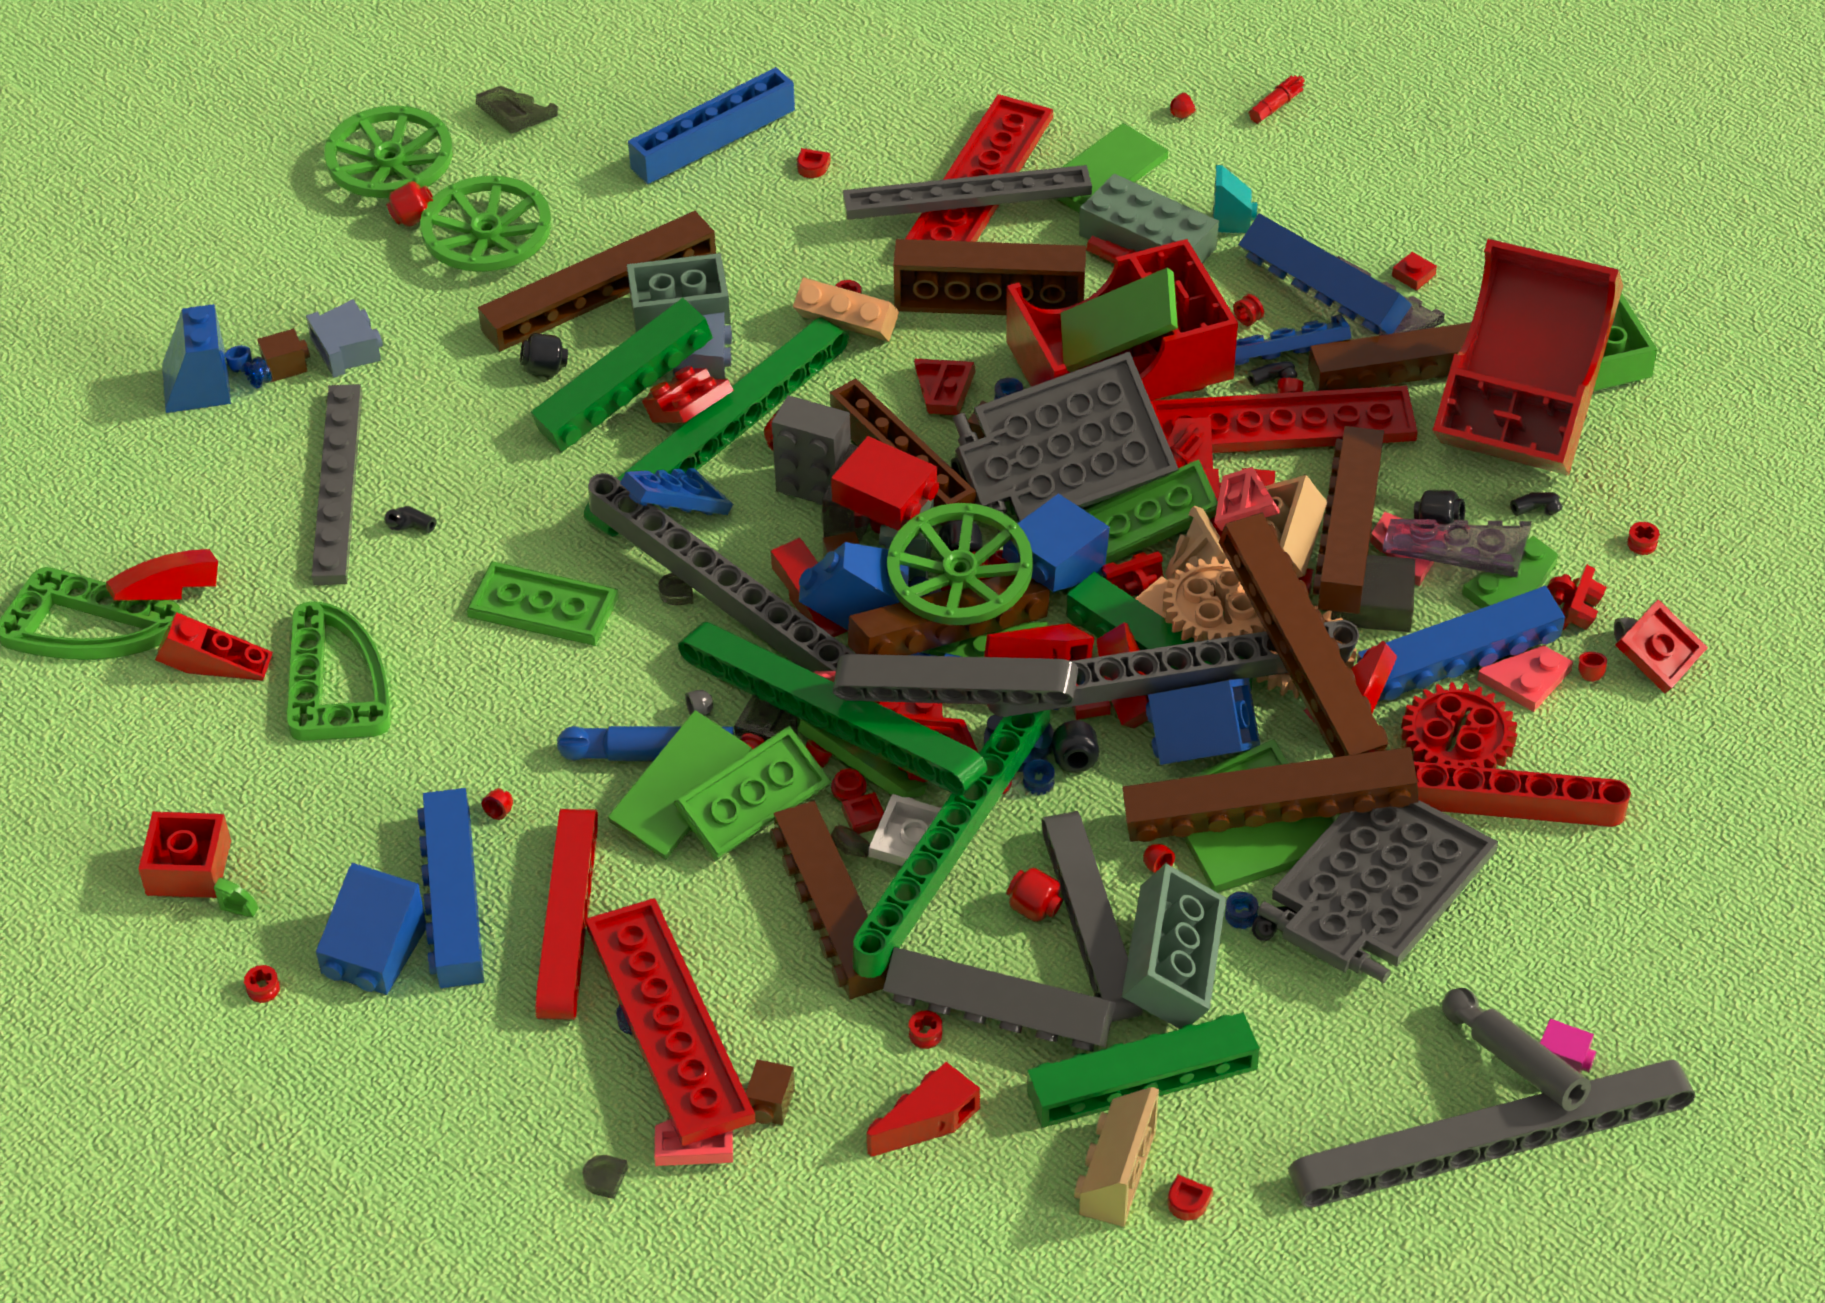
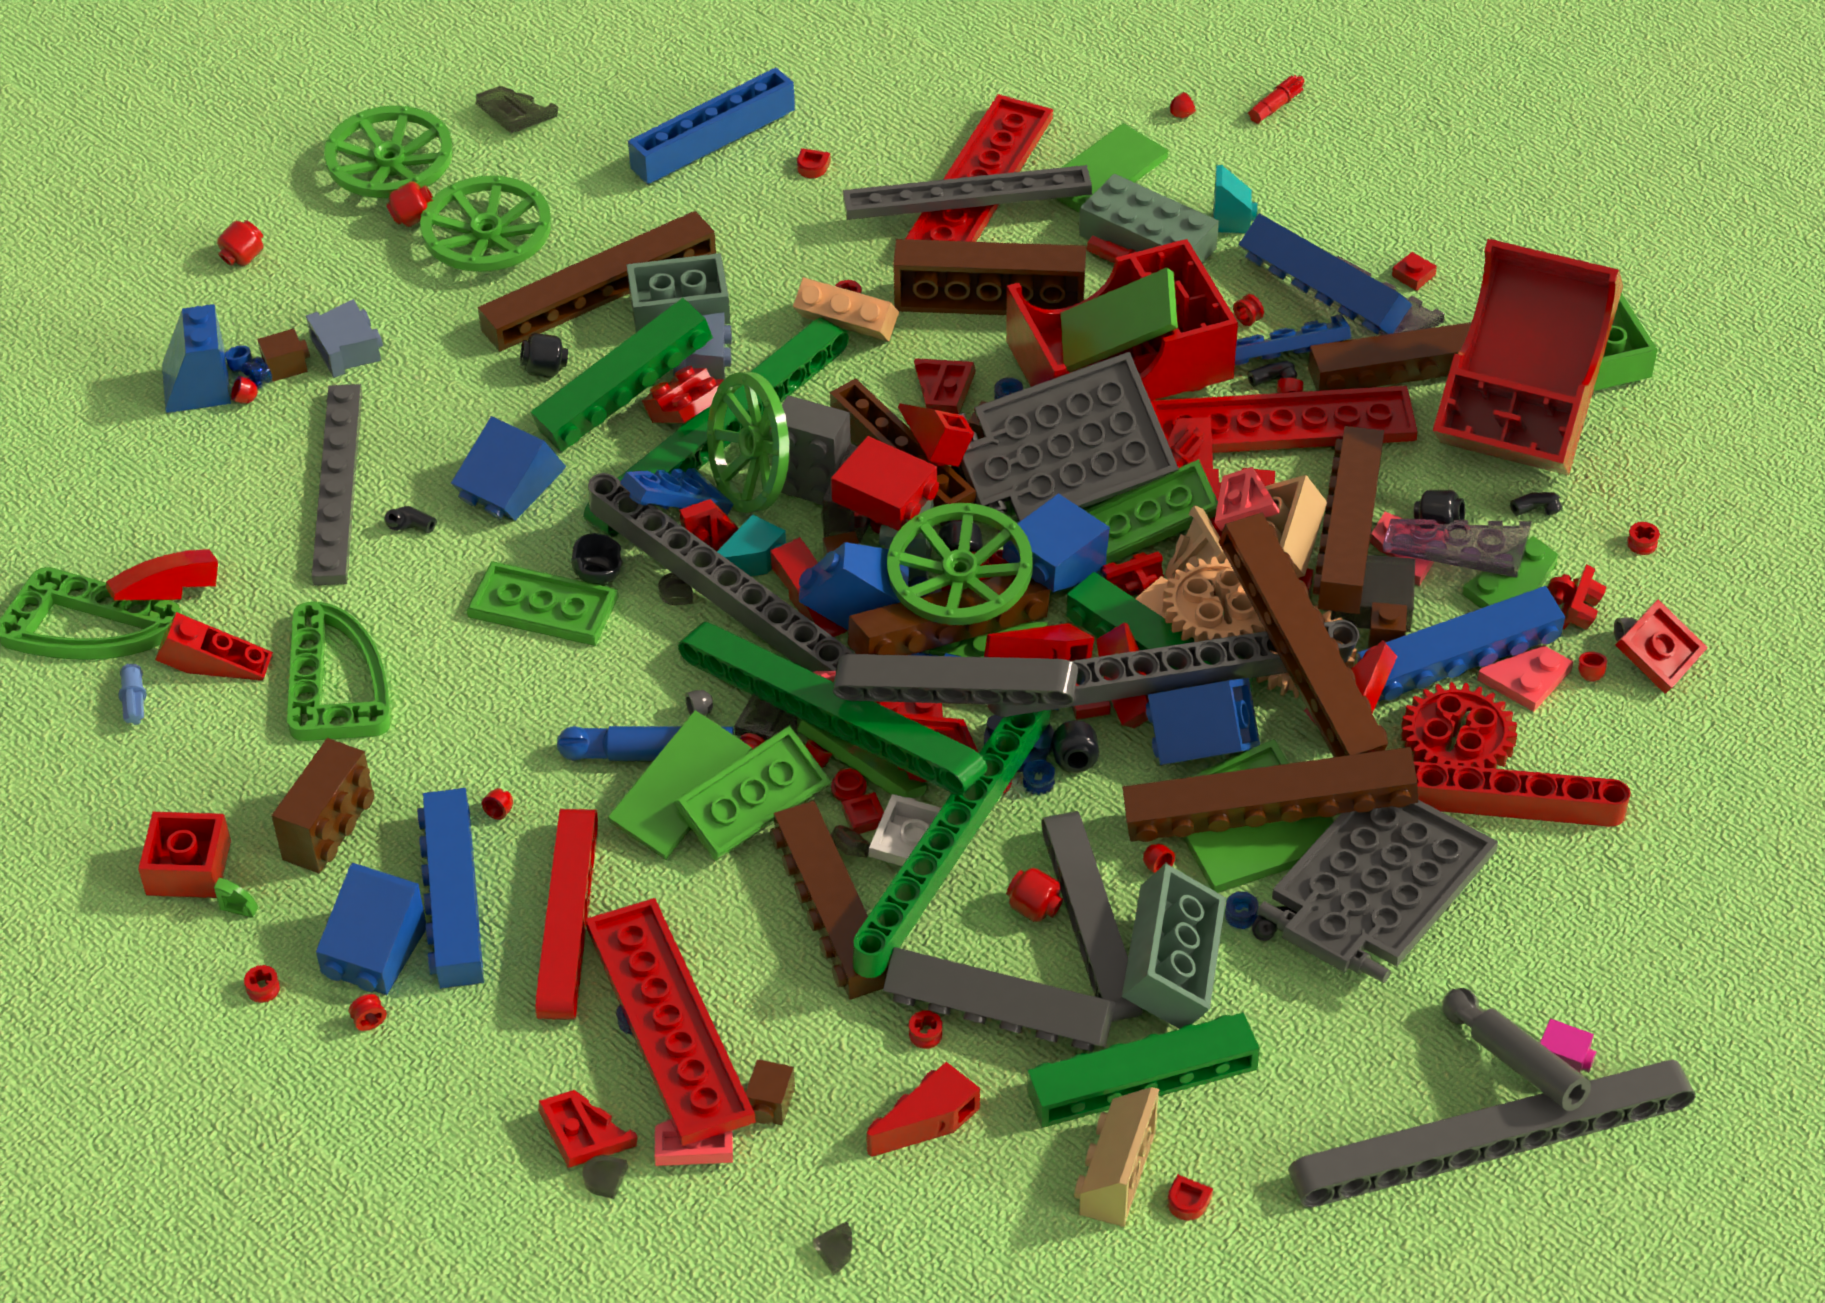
none -> medium blue axle [118,664,147,725]
none -> red head [217,220,264,266]
none -> red hinge [231,376,258,404]
none -> reddish brown brick [271,738,374,874]
none -> red bush [348,994,387,1031]
none -> blue slope [451,416,566,521]
none -> red wing [538,1090,638,1168]
none -> black hair [571,533,623,585]
none -> red wing [679,499,739,551]
none -> bright green wheel [707,372,789,513]
none -> teal slope [717,514,786,576]
none -> clear smoke tile [813,1221,853,1275]
none -> red slope [898,403,974,467]
none -> reddish brown brick [1368,602,1407,649]

